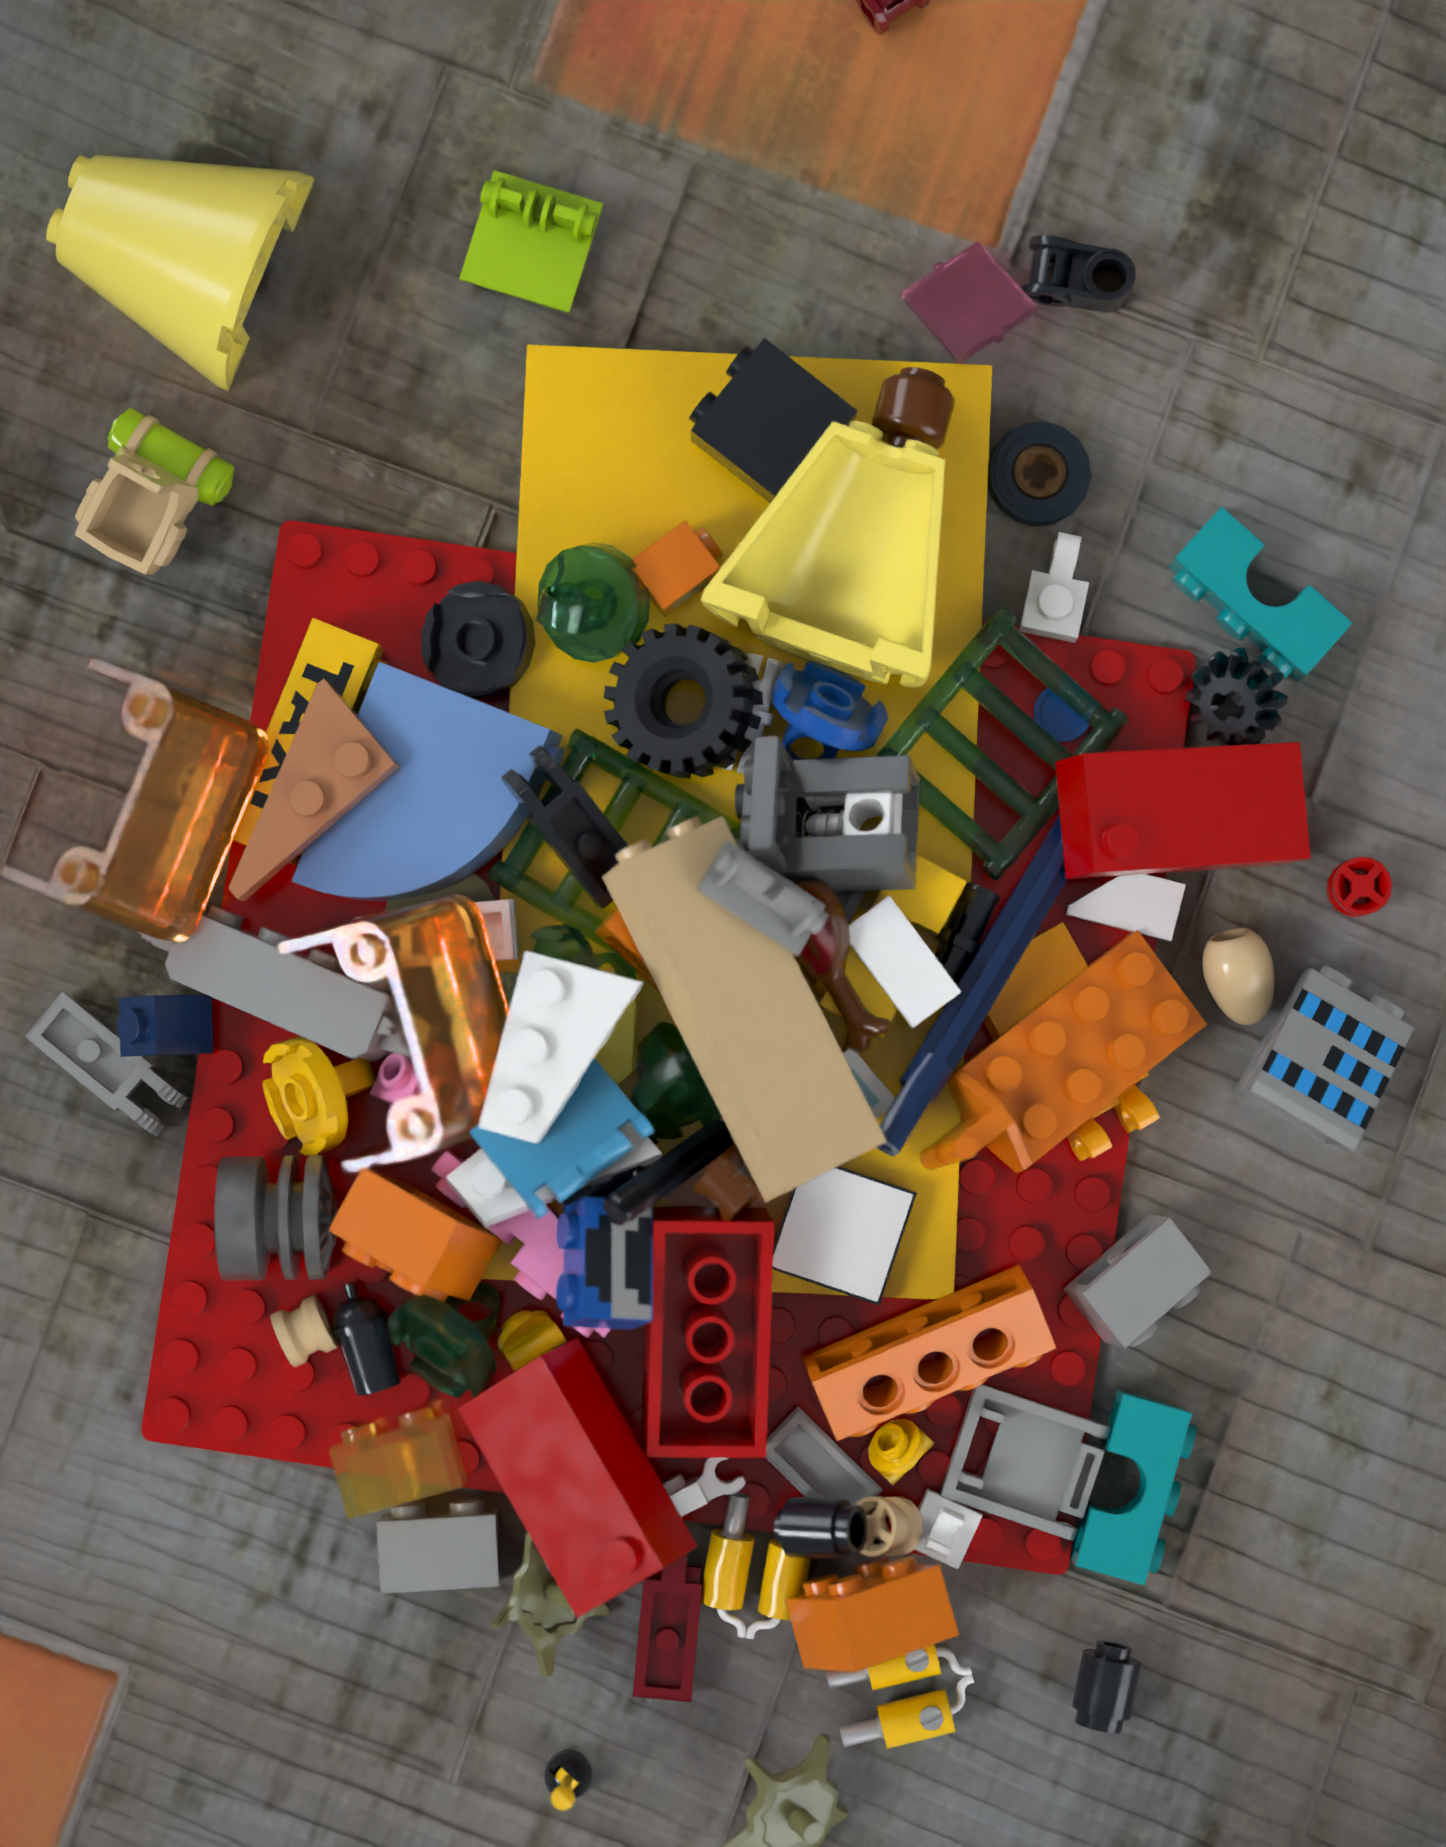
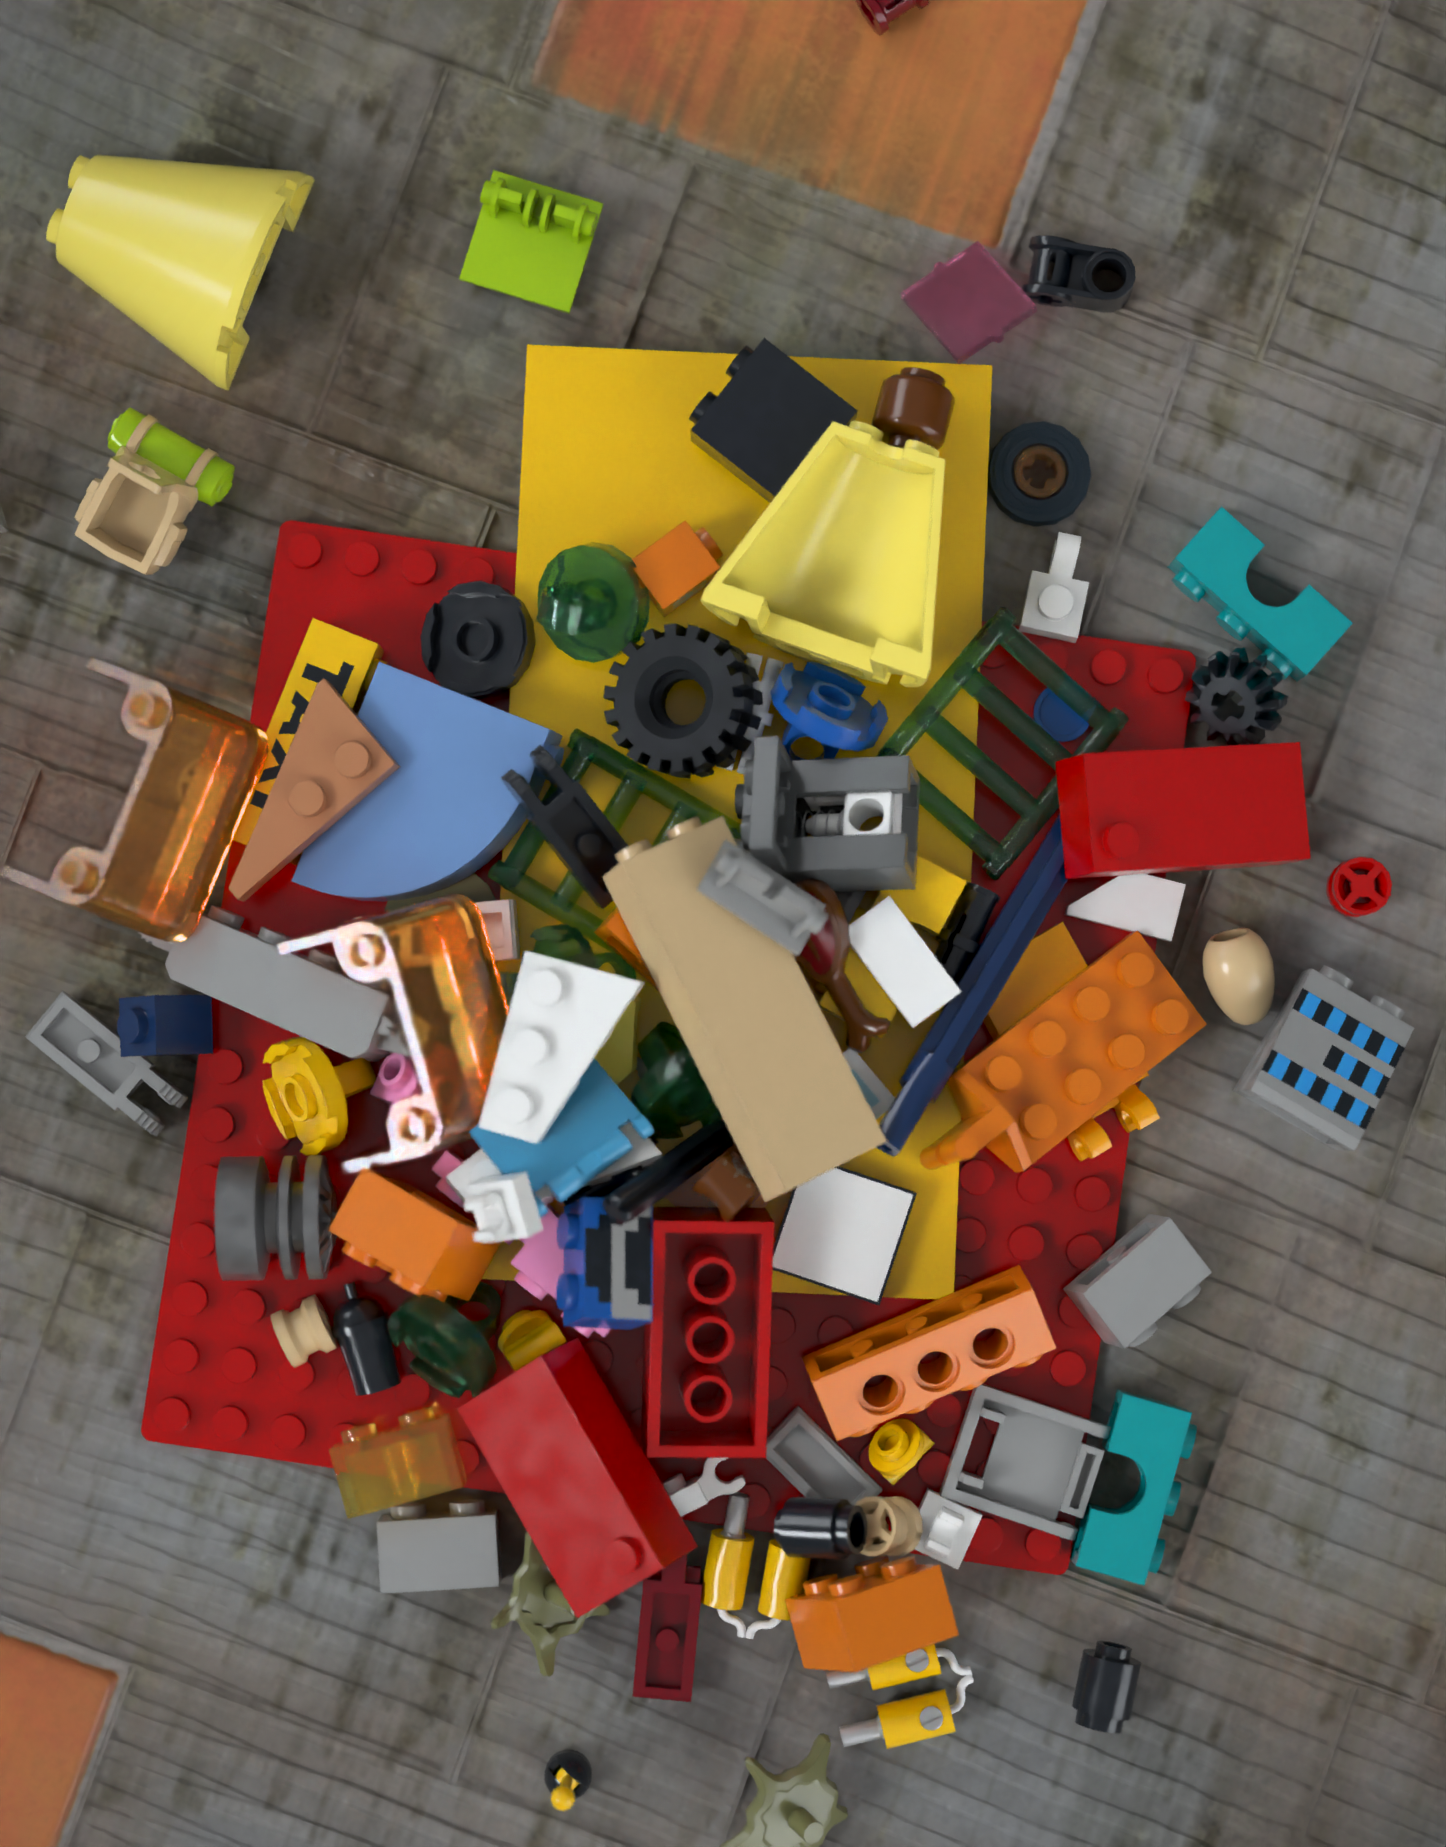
none -> white tile [464,1172,543,1243]

